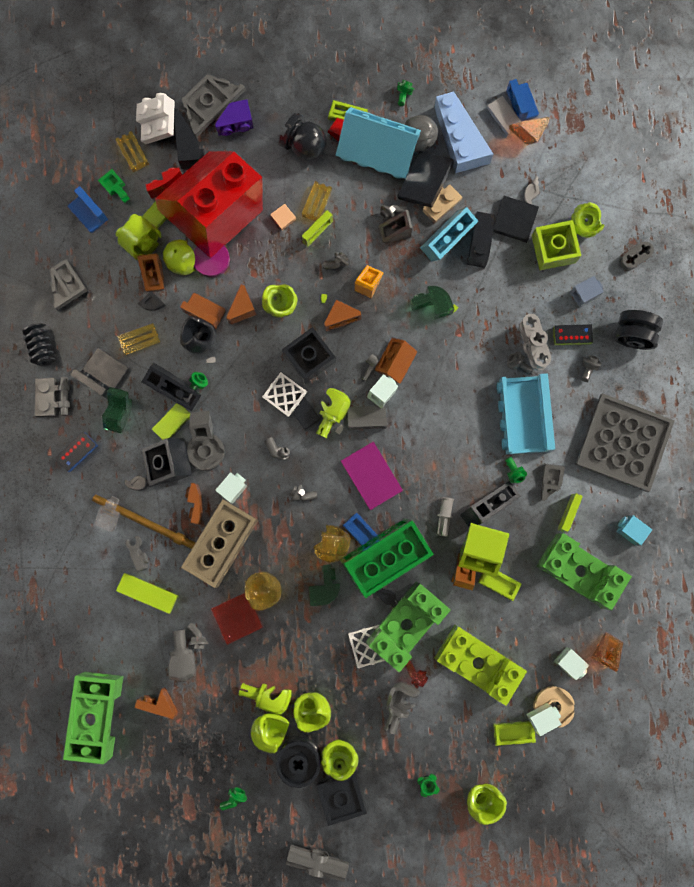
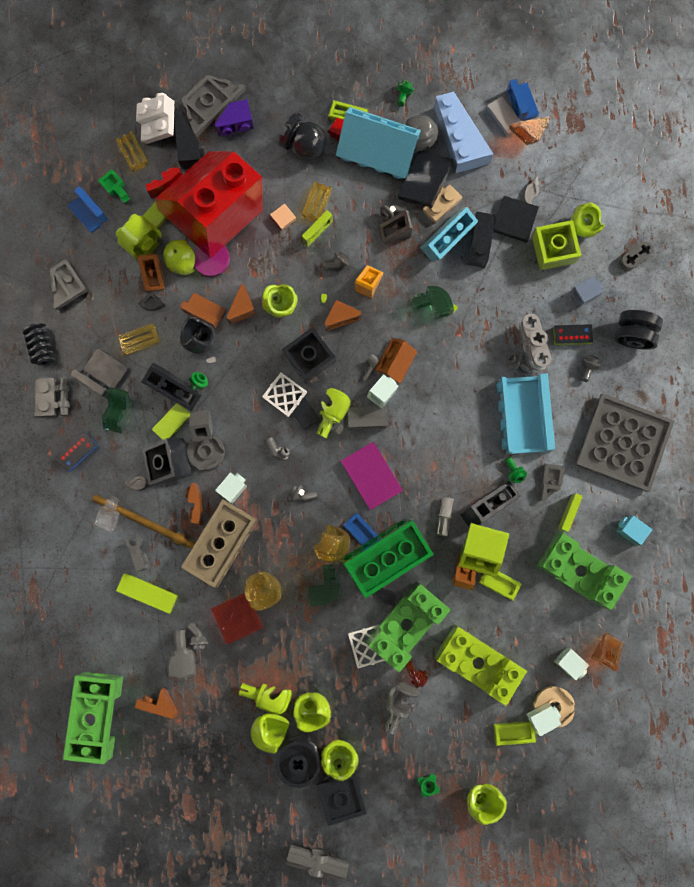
green plate [220,787,247,811] -> none

